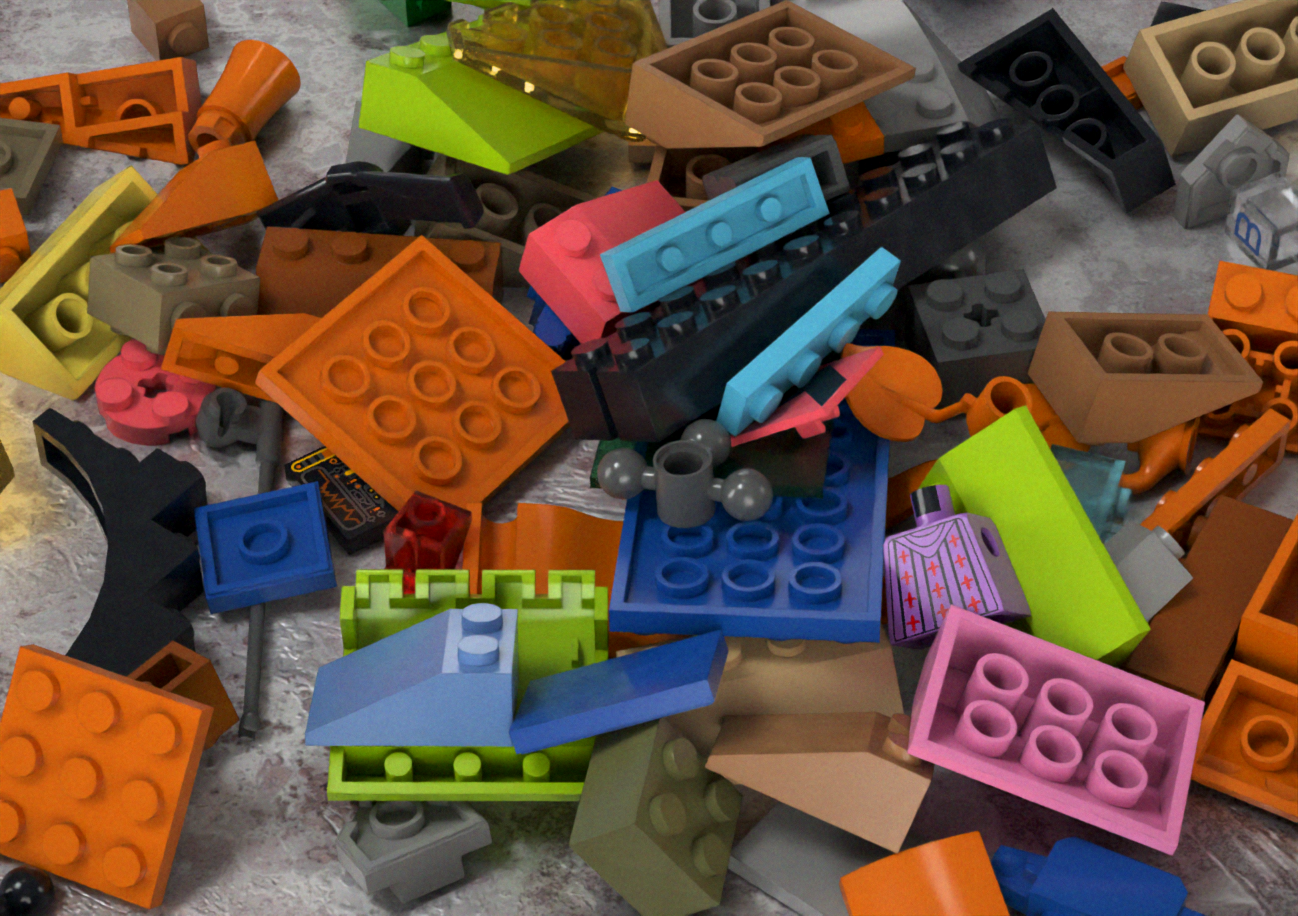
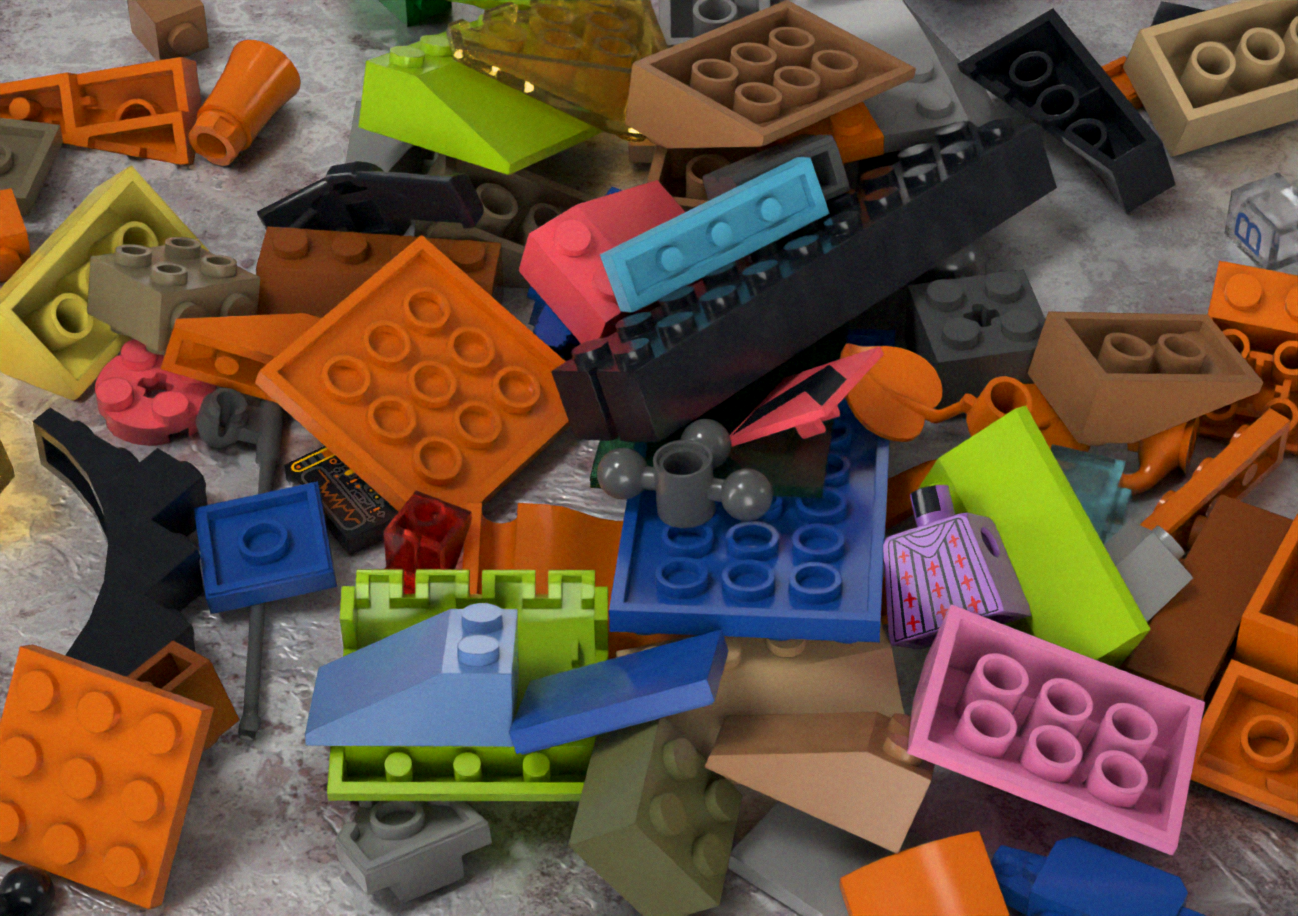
orange slope [109,138,278,253] -> none
medium azure plate [716,247,901,437] -> none
light grey plate [1174,114,1290,229] -> none

